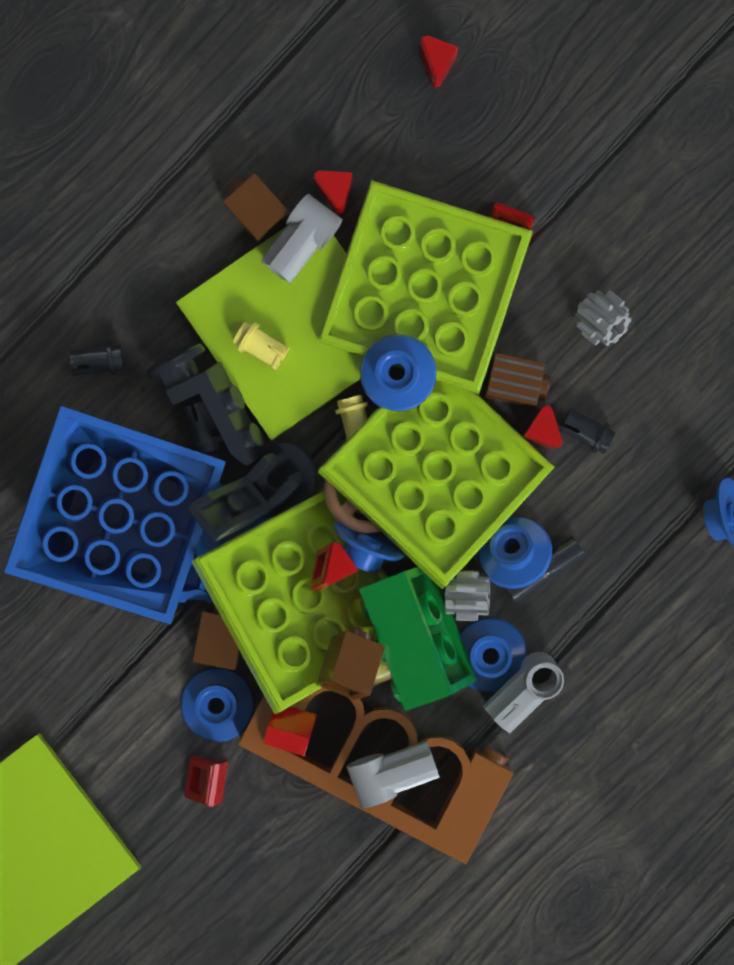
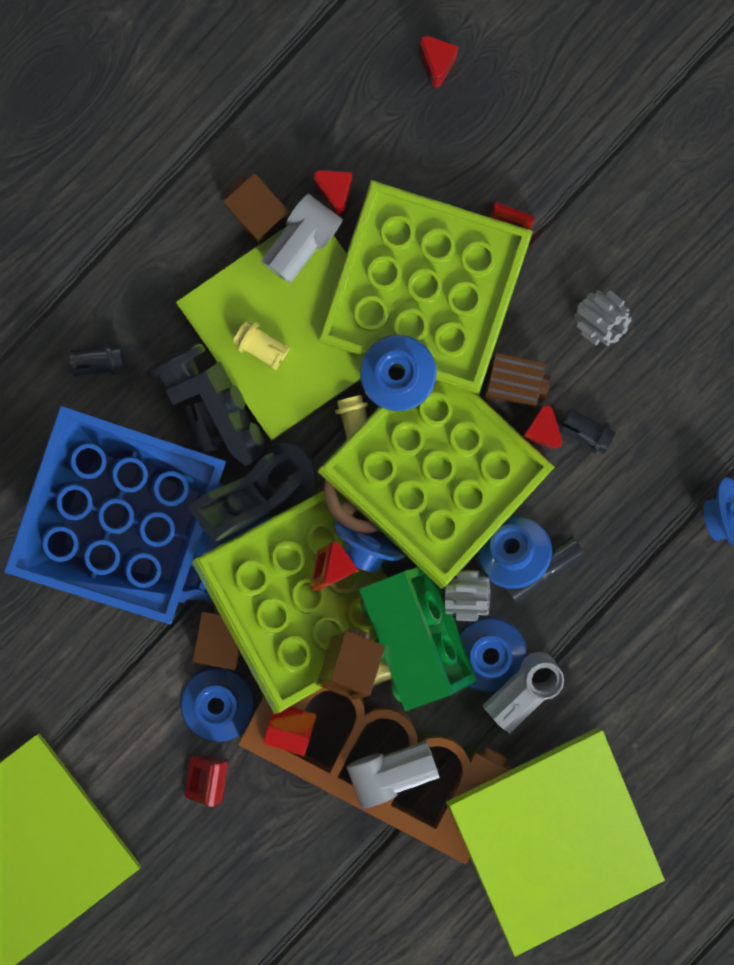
none -> lime tile [446,727,665,957]

